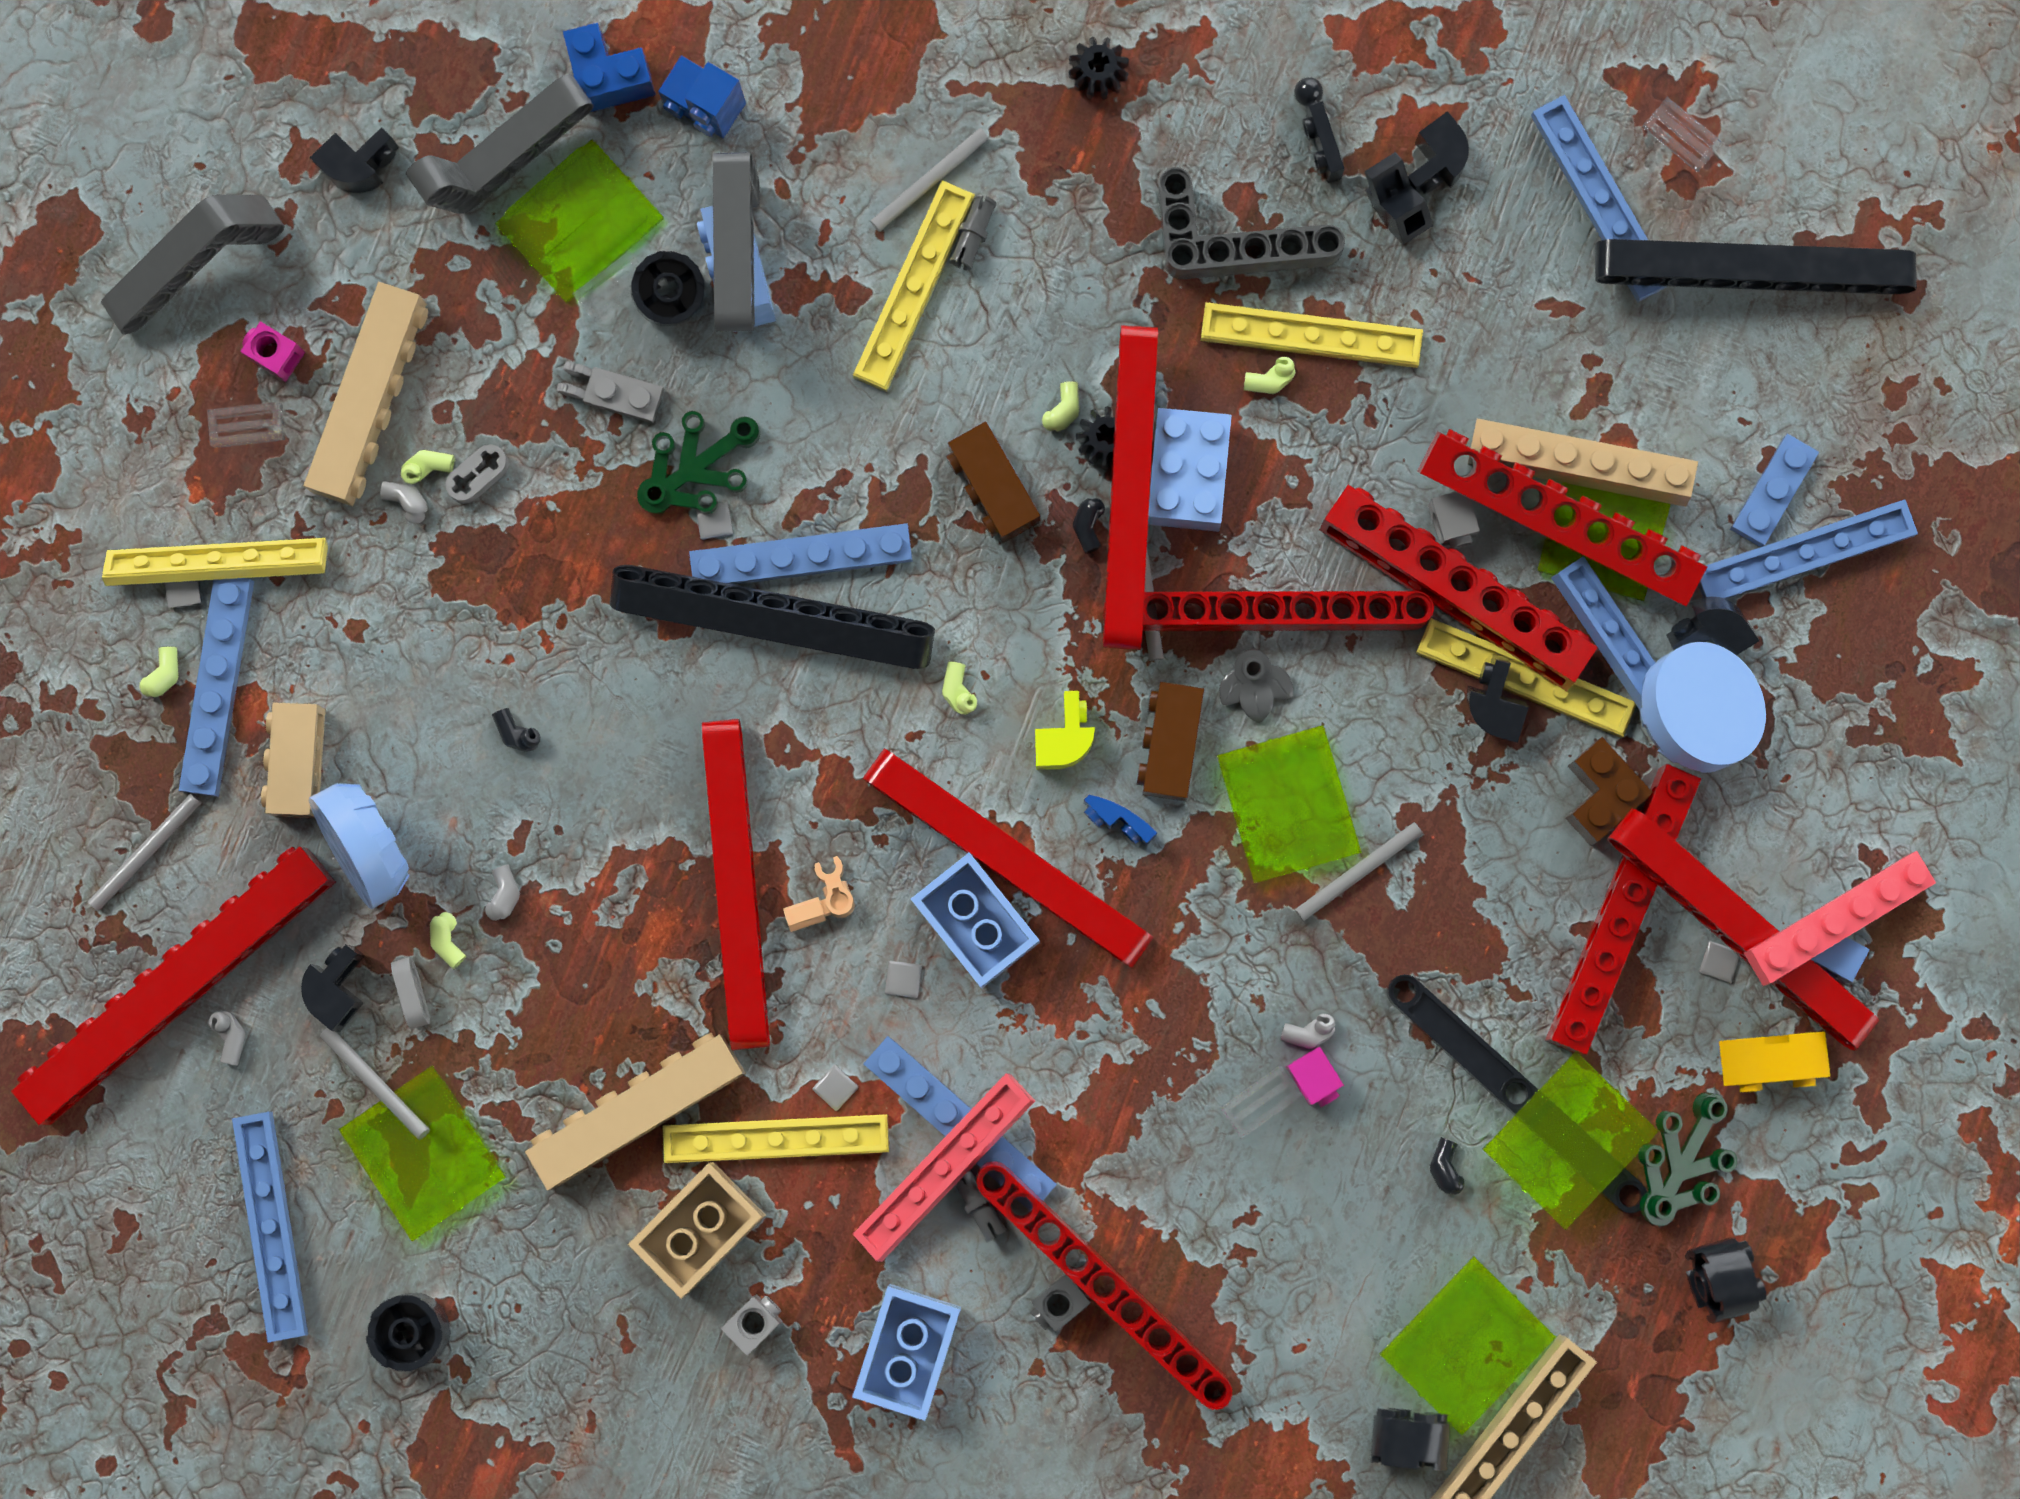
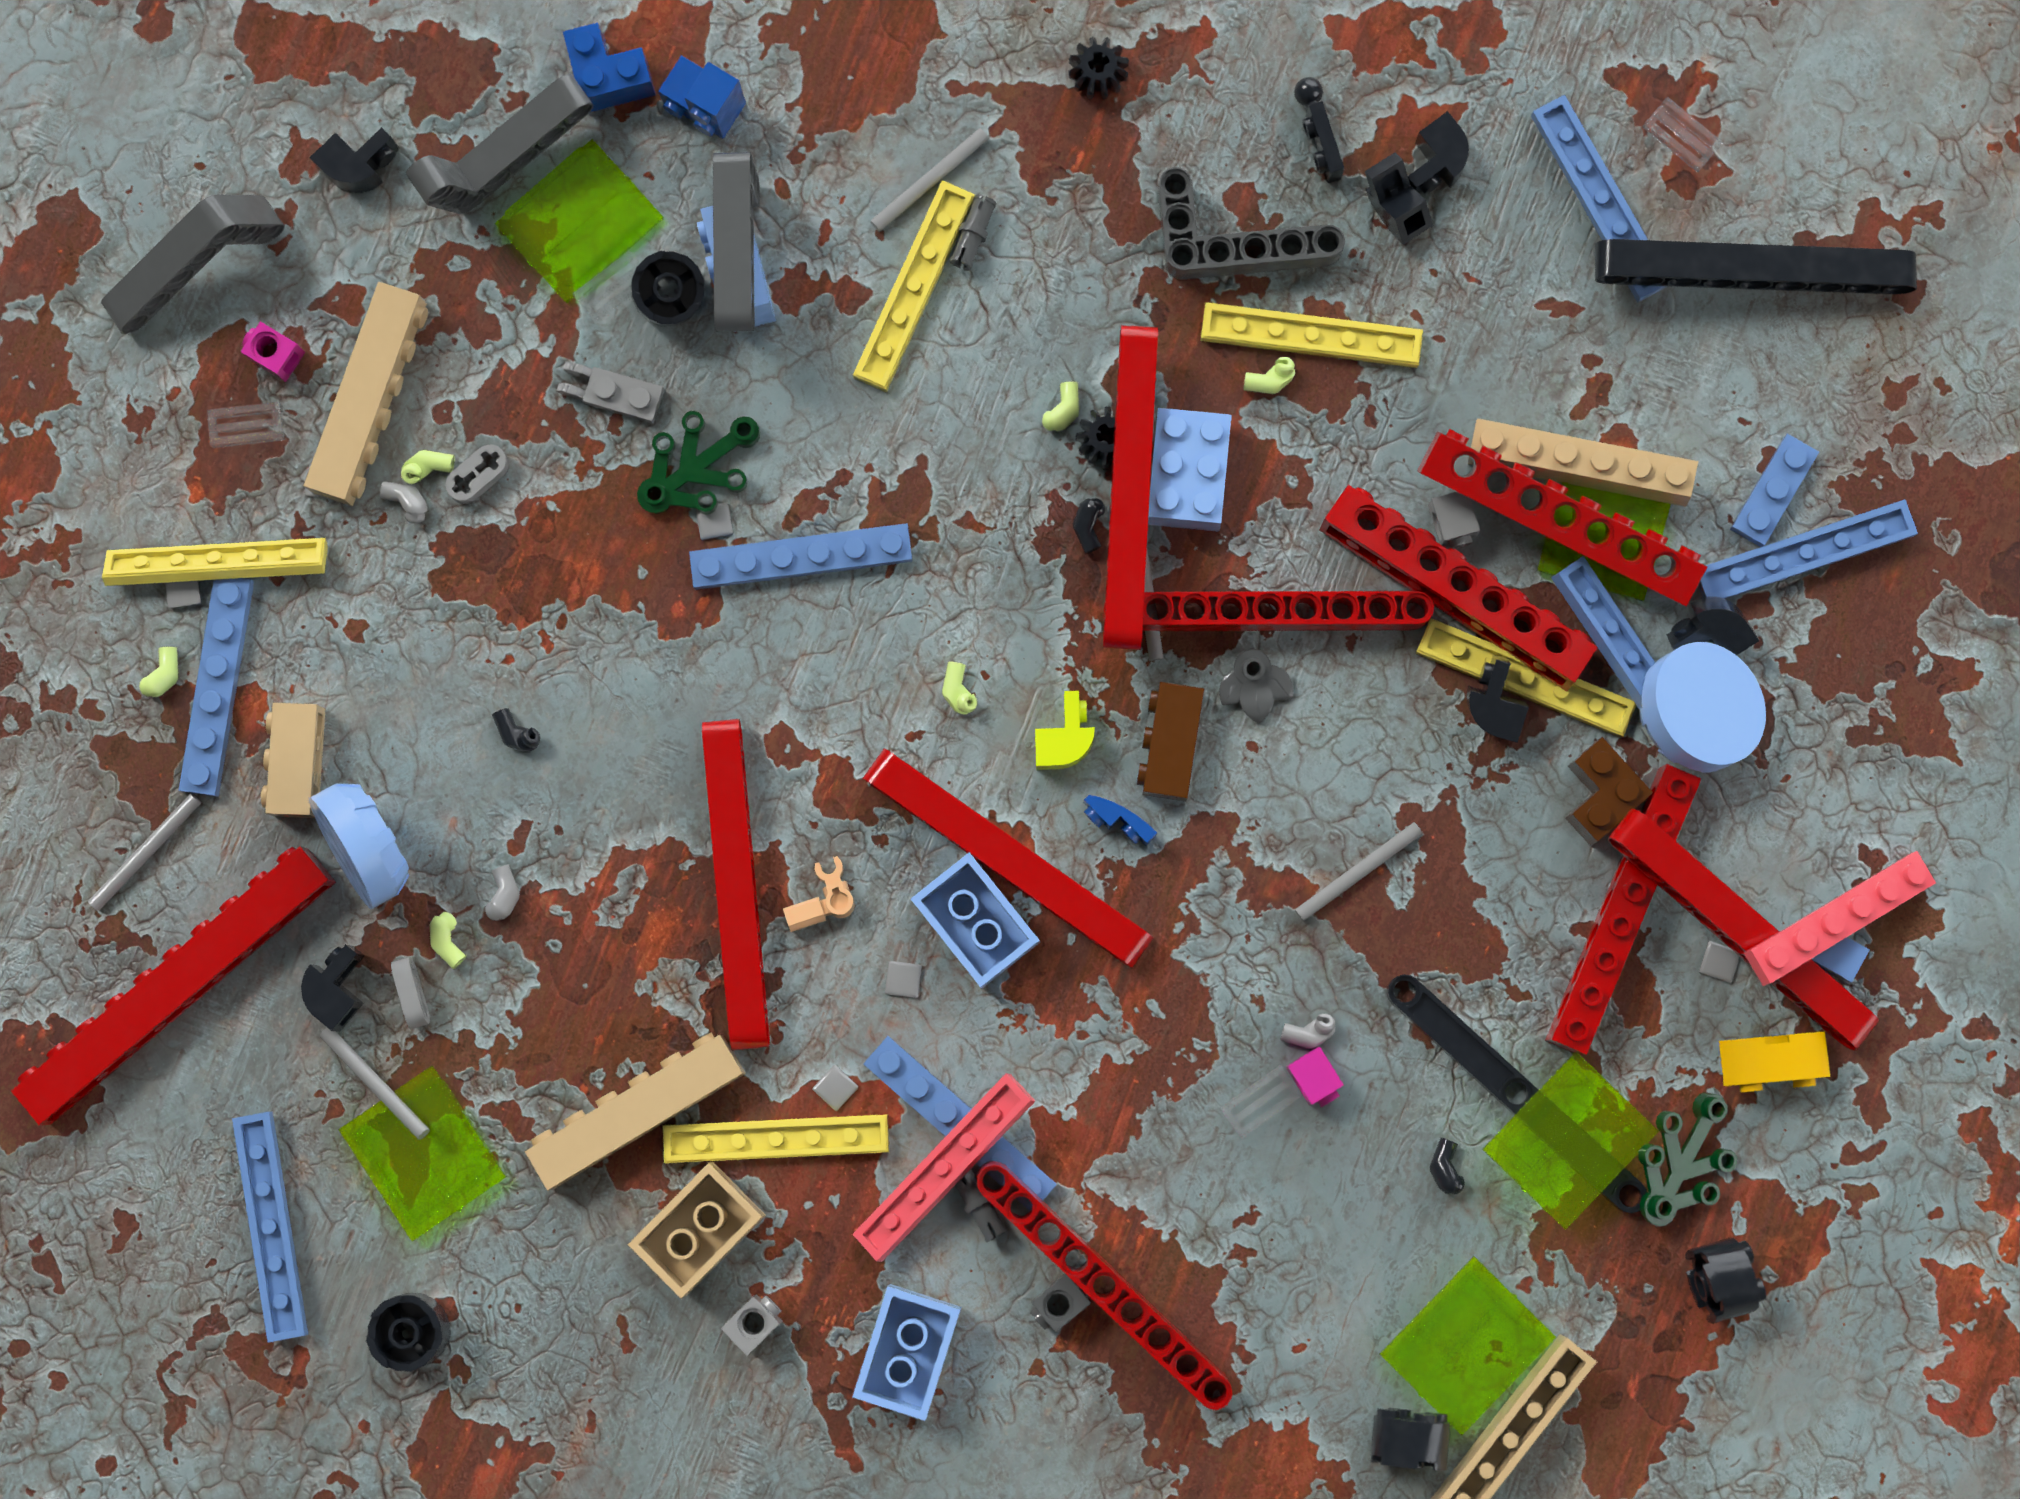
light grey arm [209,1011,246,1066] -> none
black beam [610,565,935,669] -> none
reddish brown brick [945,421,1041,544] -> none
clear neon green piece [1216,725,1362,884] -> none

